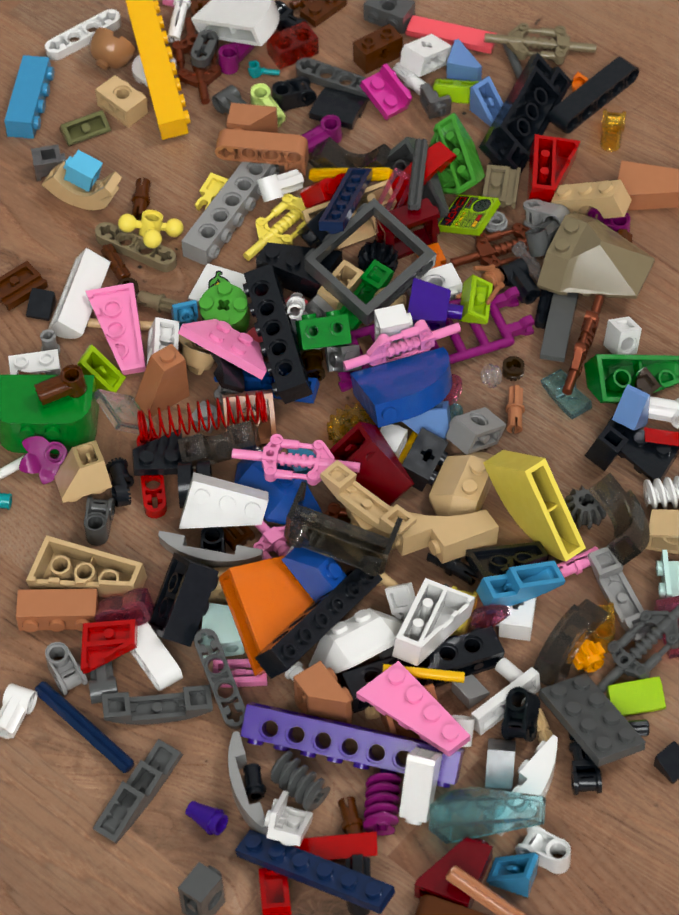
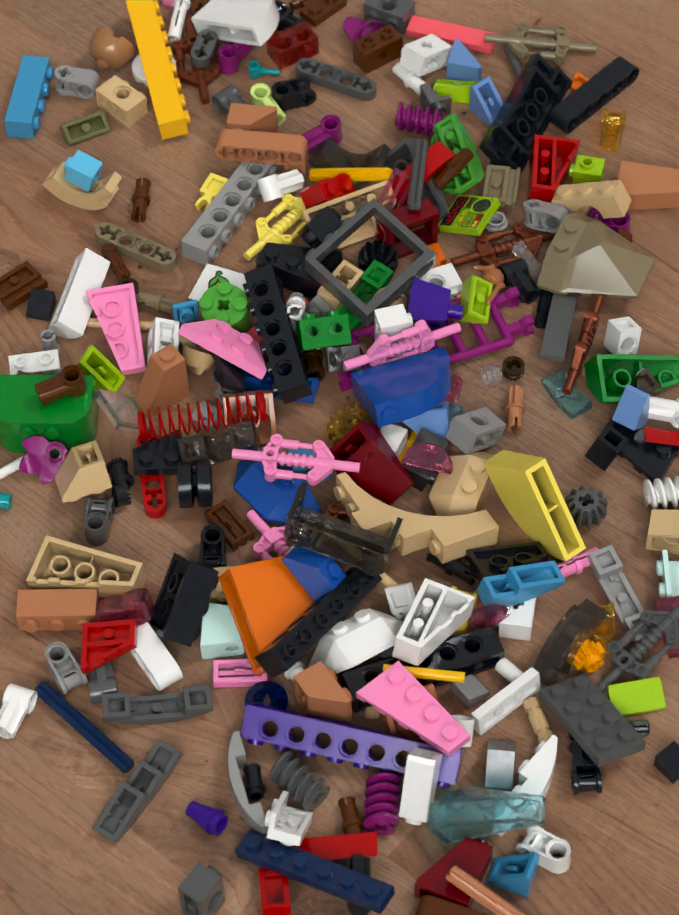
flat silver brick [31,144,66,181] -> none
white beam [45,9,121,61] -> none
light yellow piece [118,210,184,248] -> none
light grey slope [158,531,264,568] -> none
white wedge [179,472,269,529] -> none
dark grey beam [194,628,246,729] -> none
black slope [309,87,368,130] -> none
dark blue plate [319,168,373,234] -> none
tan slope [320,460,417,536] -> none
dark pink bracket [360,64,412,120] -> none
black piece [501,687,540,742] -> none
dark grey piece [525,220,560,257] -> none
clear smoke arch [589,473,650,566] -> none
none -> light grey piece [54,65,100,99]
none -> clear blue gear [245,681,288,709]
none -> magenta piece [343,17,382,42]
none -> magenta piece [395,101,445,136]
none -> clear pink tile [401,442,453,474]
none -> reddish brown axle [433,147,474,189]
none -> lime brick [569,155,605,184]

